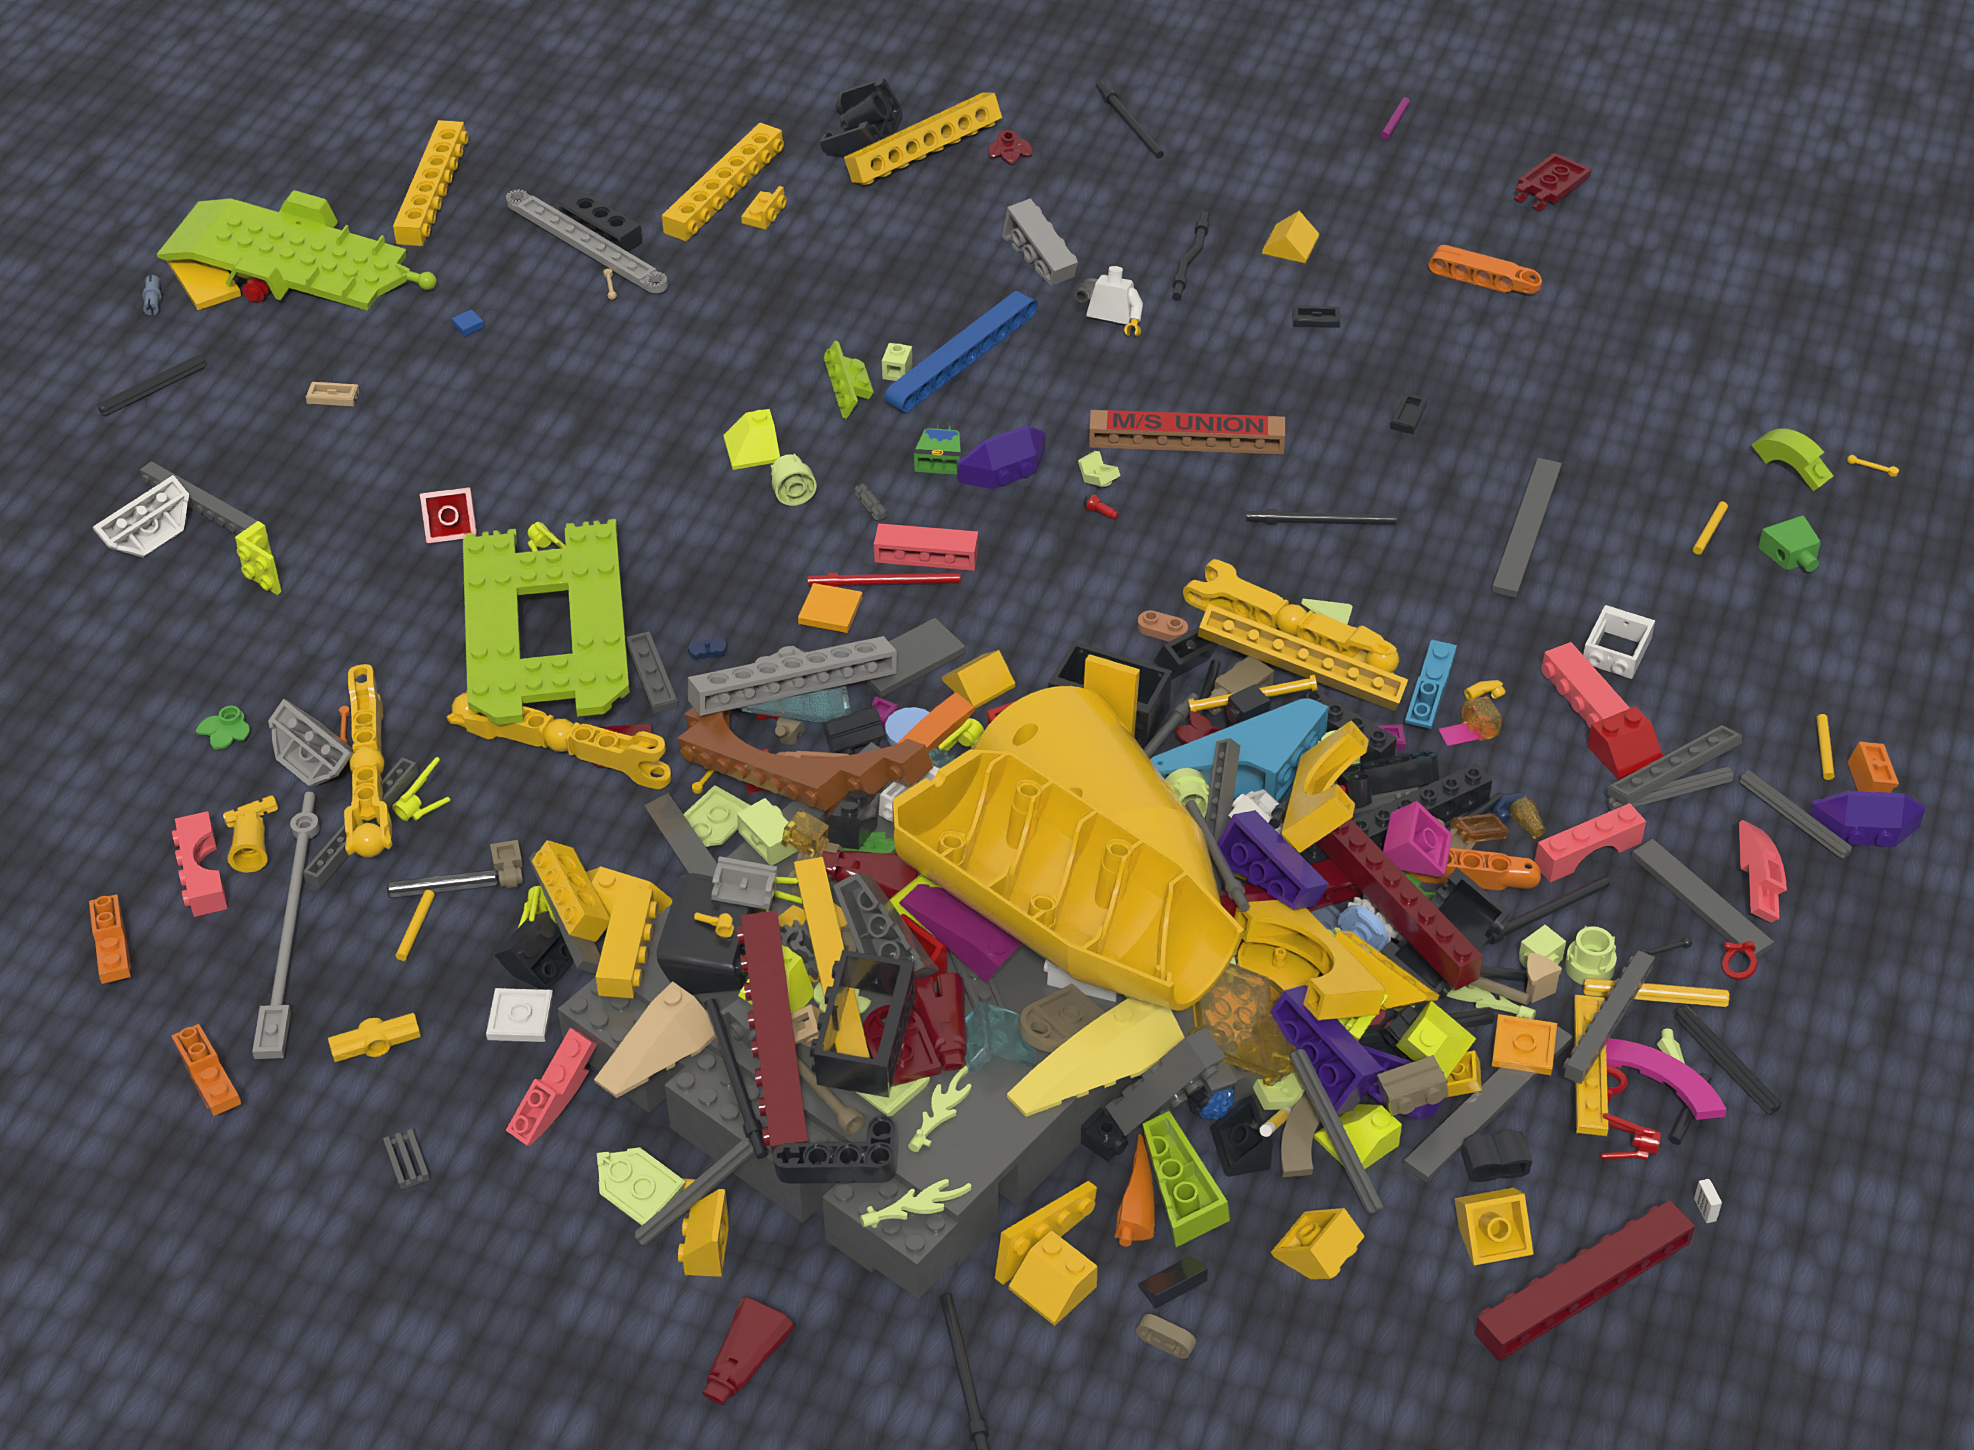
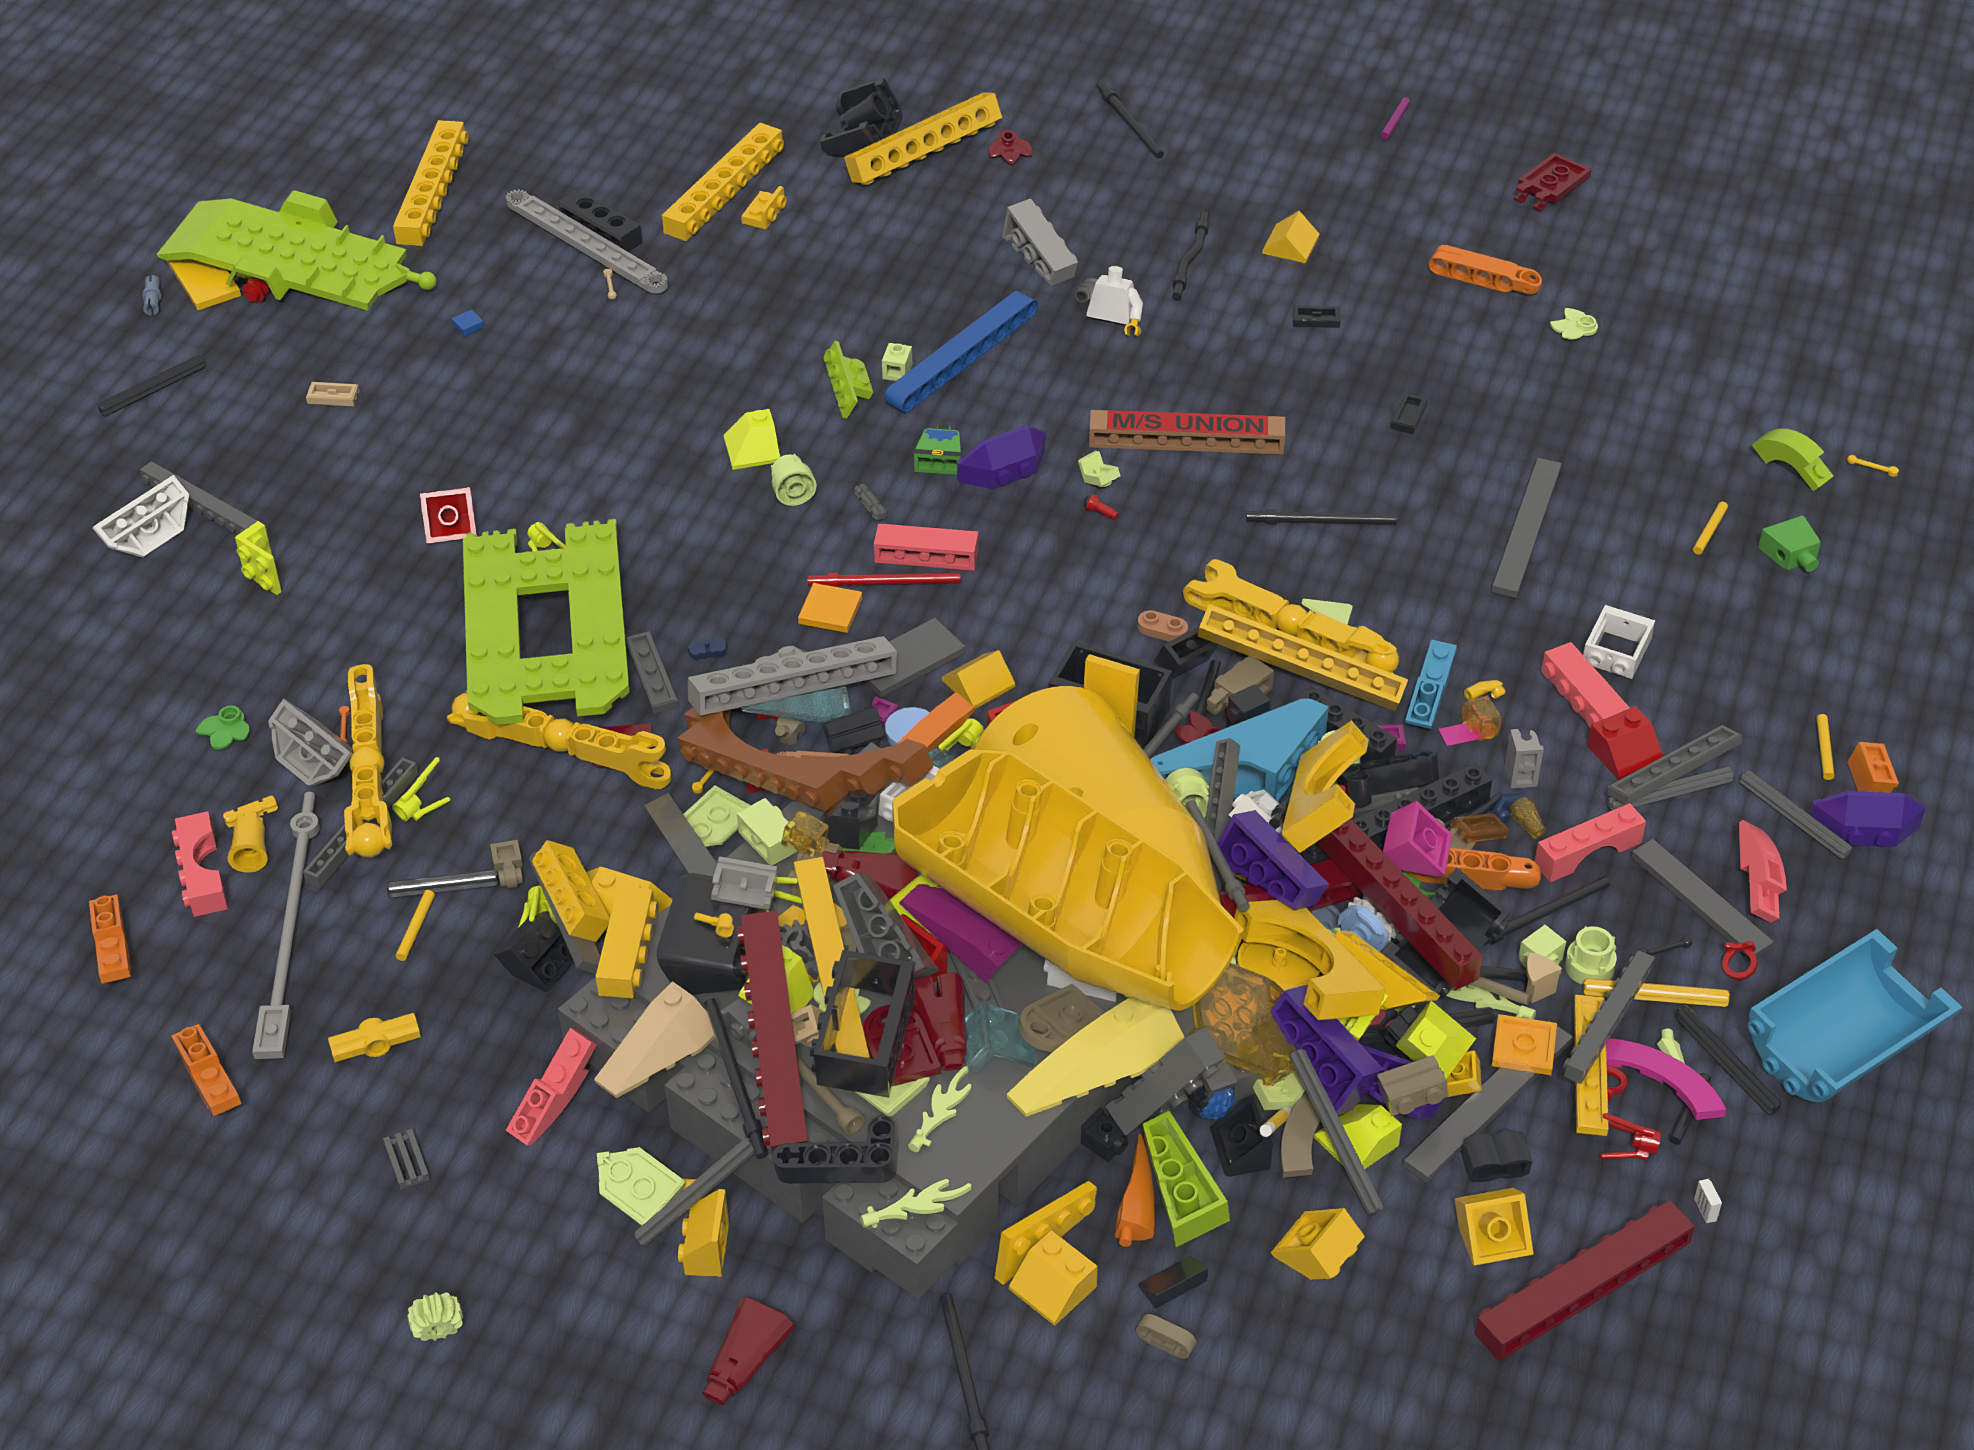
white tile [486,988,554,1042] -> none
yellow bar [1188,675,1318,712] -> none
none -> yellowish green gear [408,1292,463,1341]
none -> light grey hinge [1504,729,1544,789]
none -> yellowish green plate [1550,308,1598,339]
none -> dark azure cylinder [1748,929,1963,1102]

